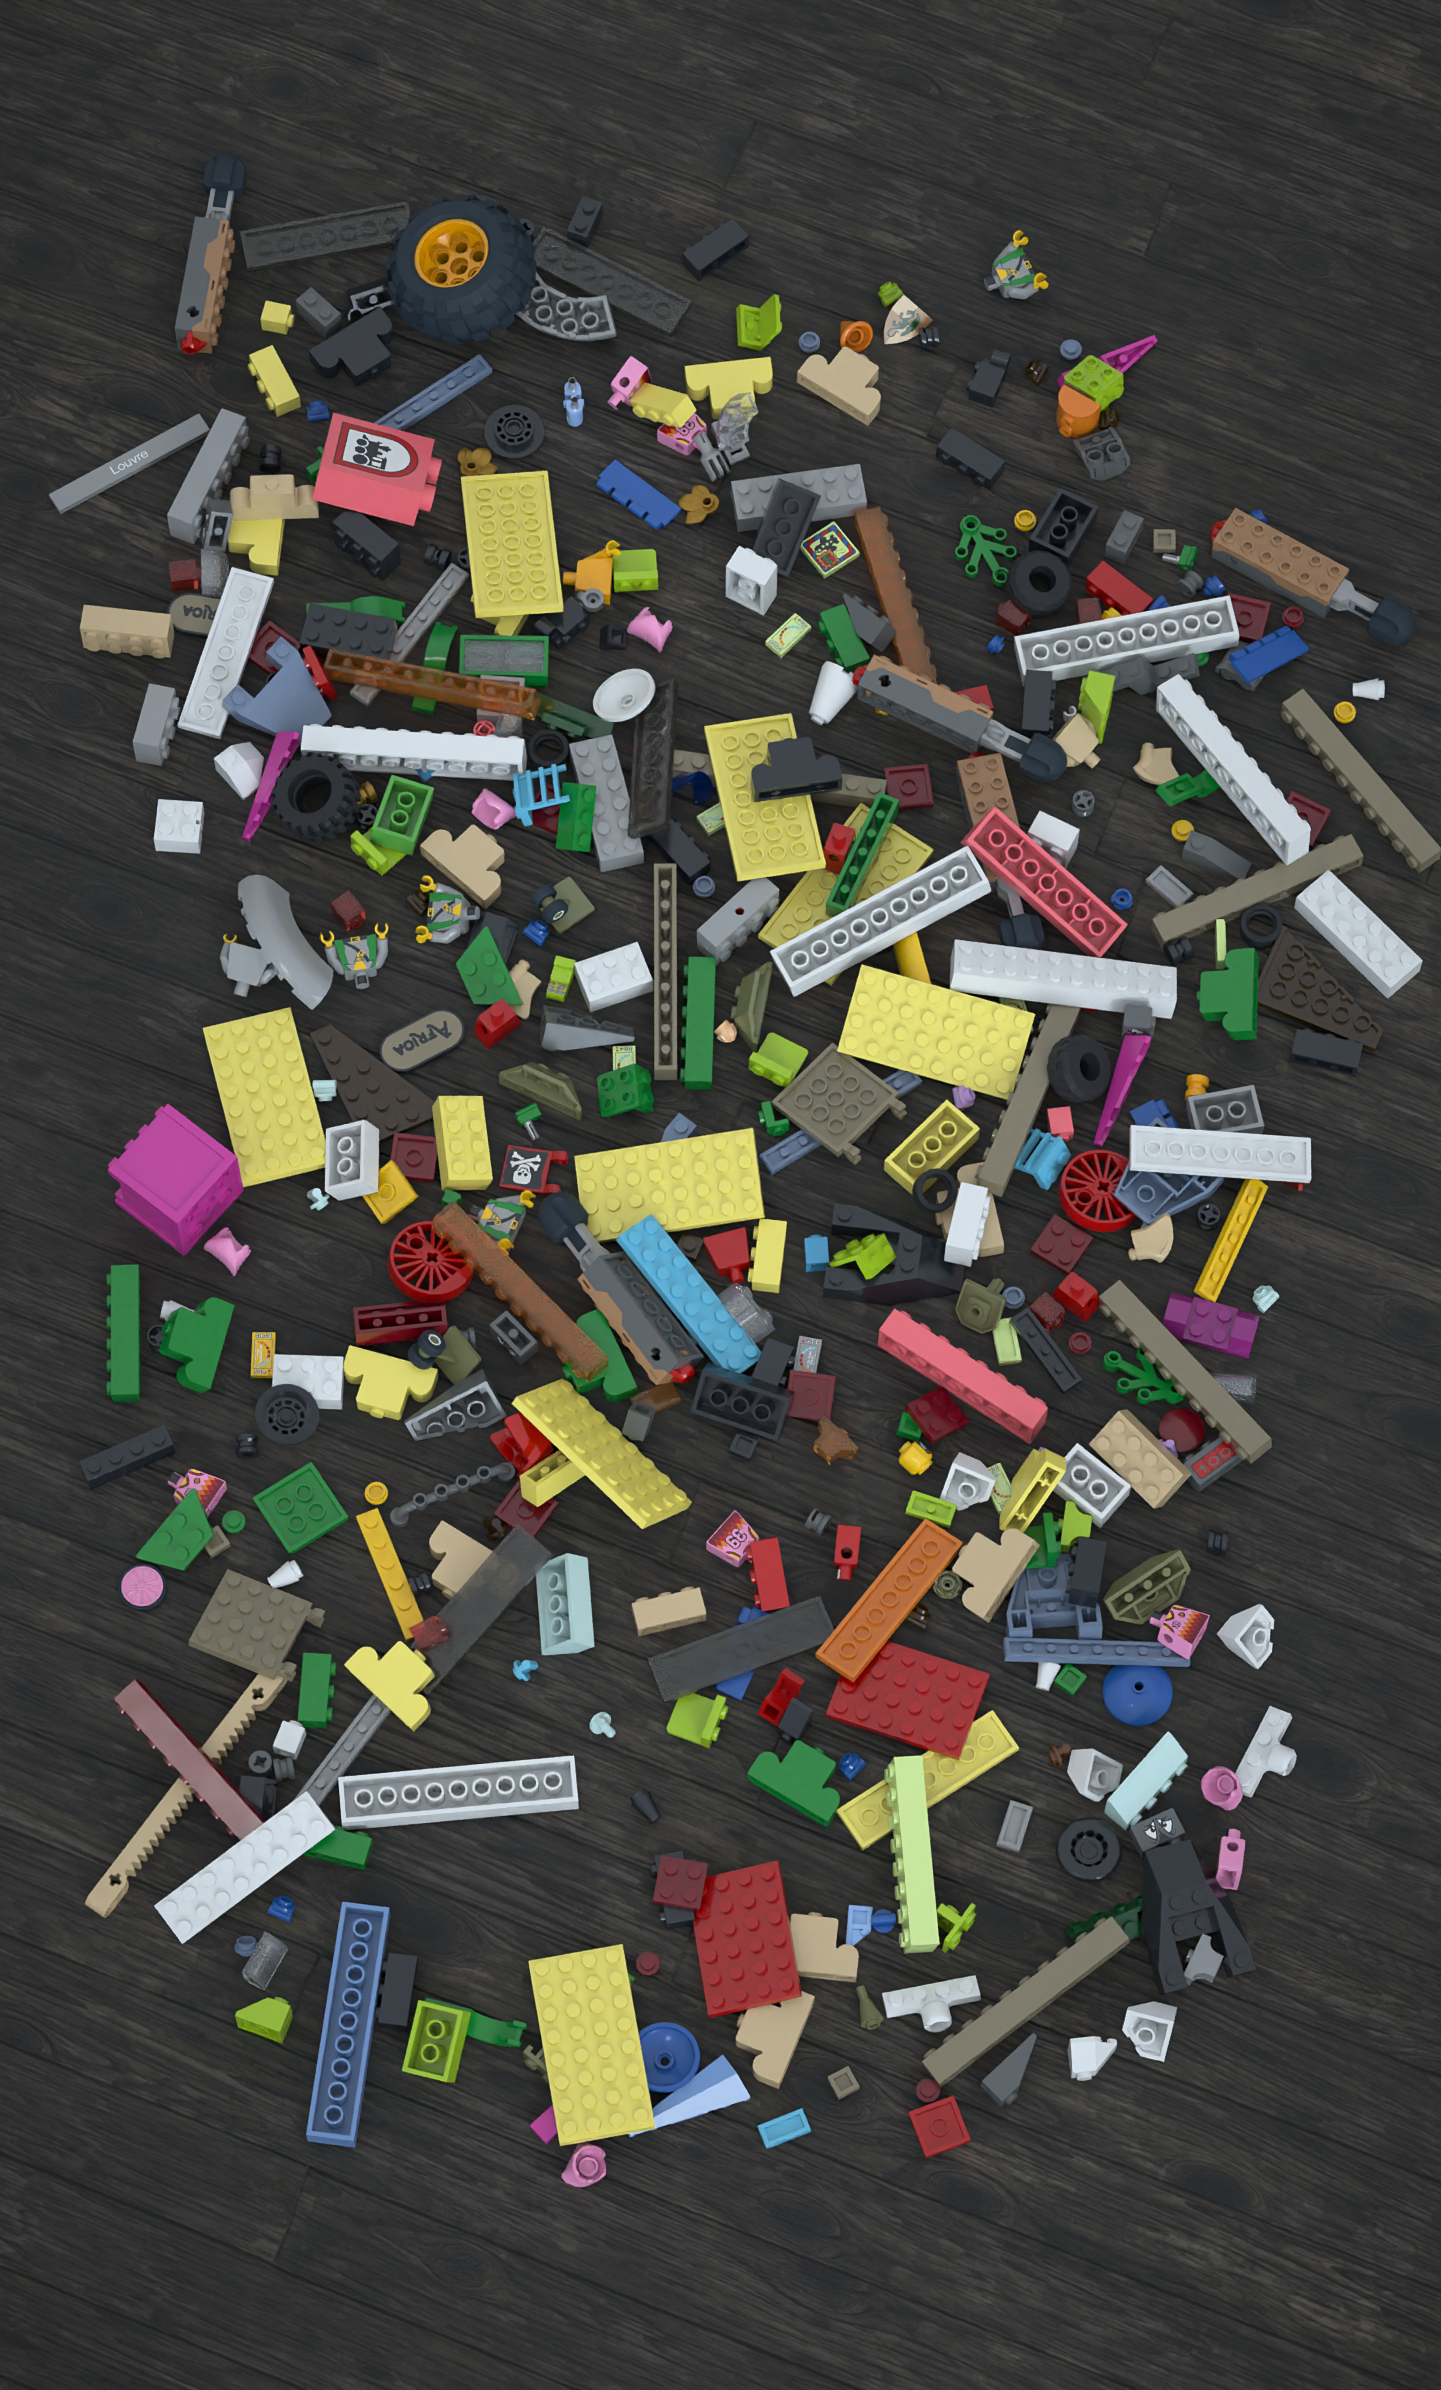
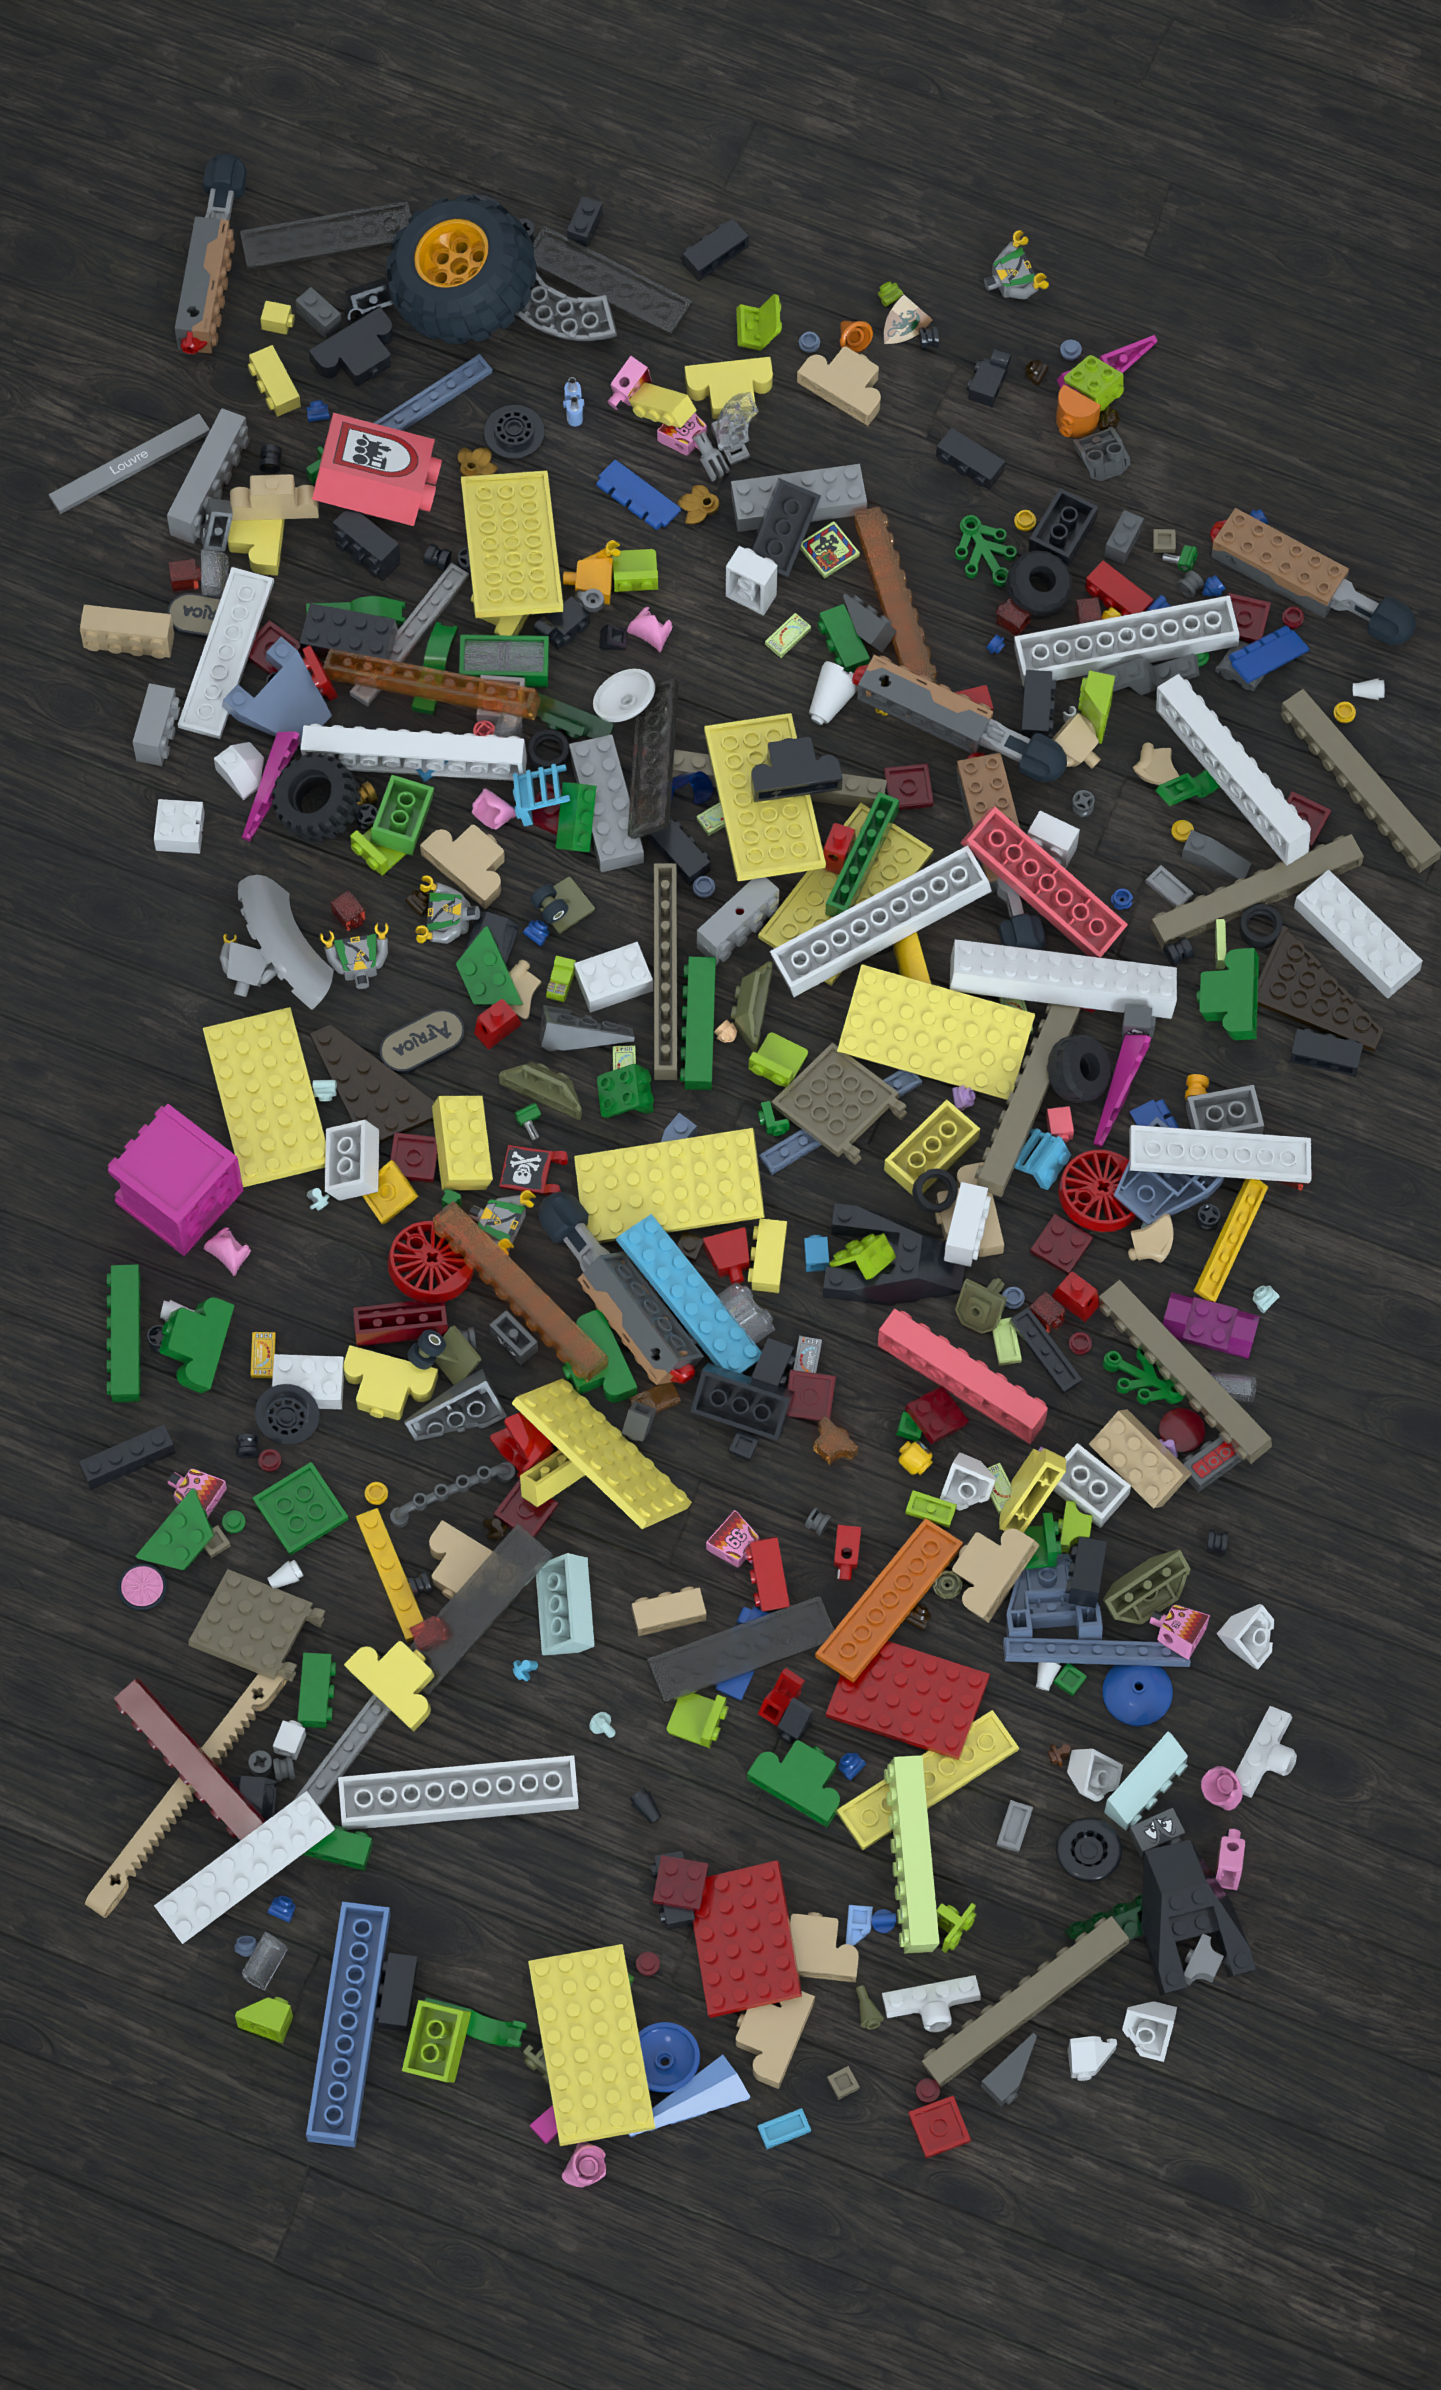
none -> dark red plate [258,1449,281,1472]

